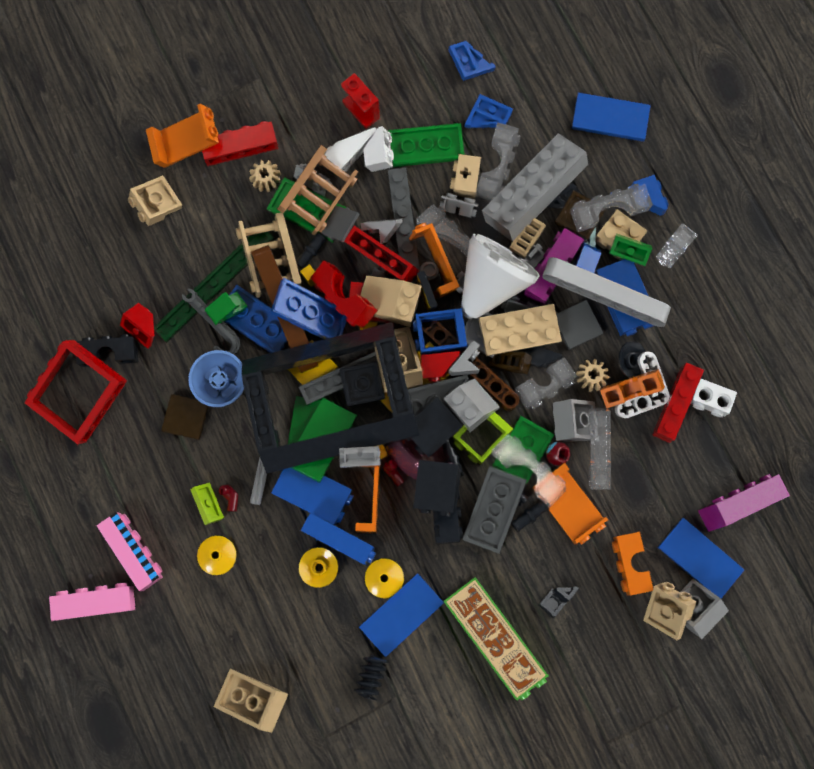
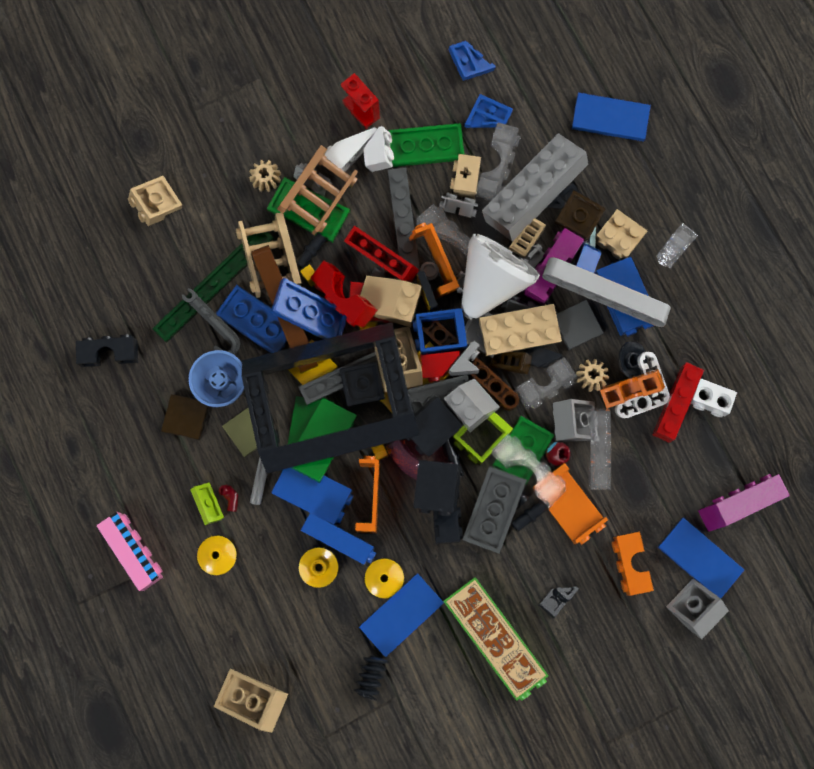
red window [25,340,127,444] -> none
bright pink brick [49,583,135,621] -> none
red slope [120,303,154,349] -> none
orange panel [146,104,219,168] -> none
red brick [202,121,279,166] -> none
green slope [205,292,248,325] -> none
dark grey piece [320,206,360,242] -> none
light grey hinge [339,446,380,468] -> none
light grey slope [361,219,403,244] -> none
dark red arm [383,460,405,487] -> none
clear arch [570,184,653,232] -> none
green slope [609,234,652,266] -> none
blue slope [630,175,668,216] -> none
tan plate [643,582,696,640] -> none
none -> olive tile [222,408,257,457]

